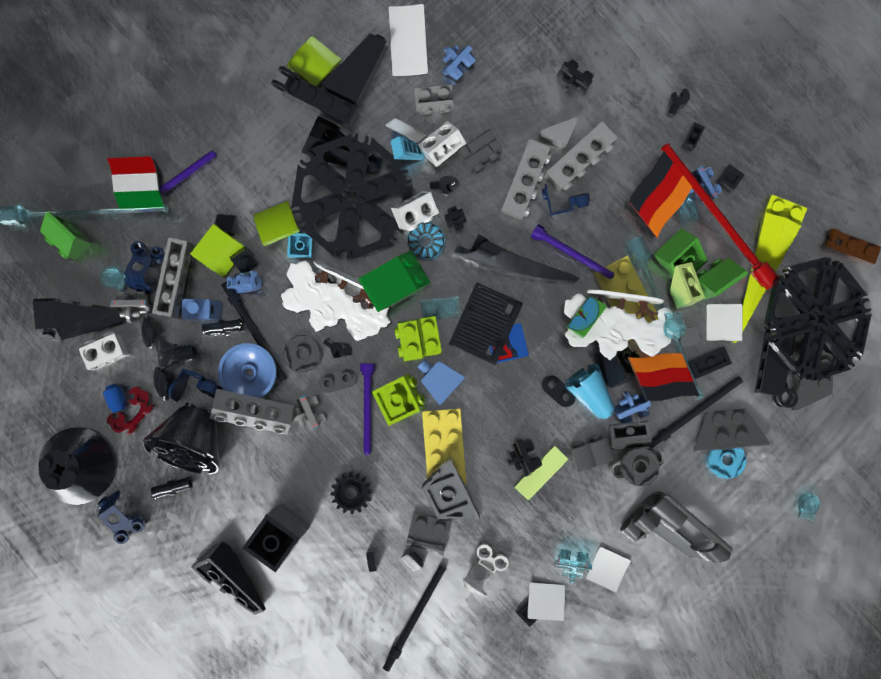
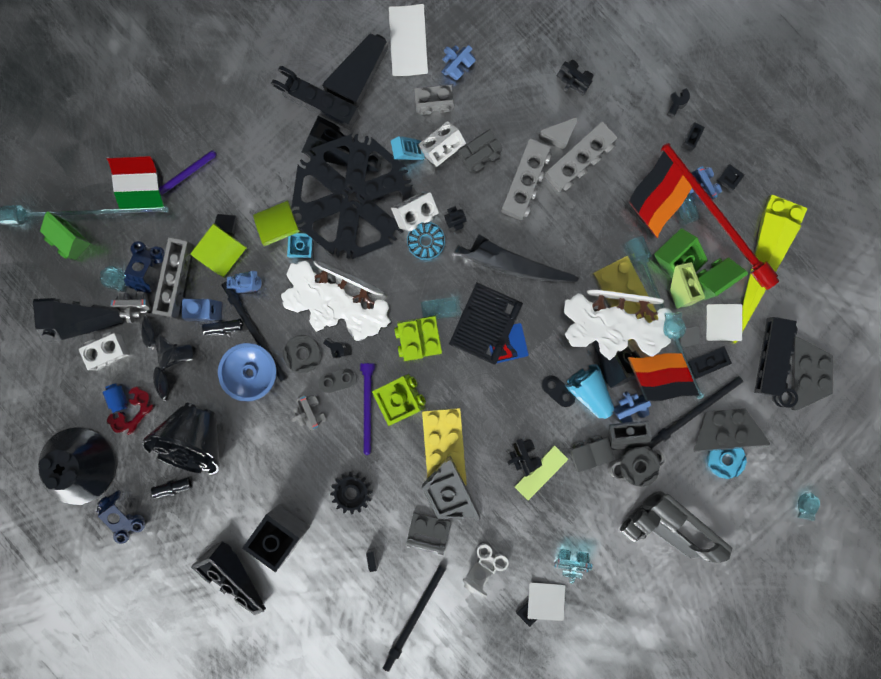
dark blue piece [168,368,223,402] -> none
light grey brick [209,389,294,435] -> none
black plate [229,246,257,273] -> none
lime slope [287,36,341,87] -> none
green slope [358,250,431,312] -> none
white sticker [385,118,427,143] -> none
slope [401,548,424,572] -> none
medium blue torso [417,359,465,405] -> none
black piece [430,176,459,195] -> none
dark purple piece [531,224,614,279] -> none
dark blue piece [542,184,590,215] -> none
slope [567,296,607,338] -> none
white sticker [586,547,631,592] -> none
black plate [764,257,872,381] -> none
reddish brown plate [824,229,881,265] -> none

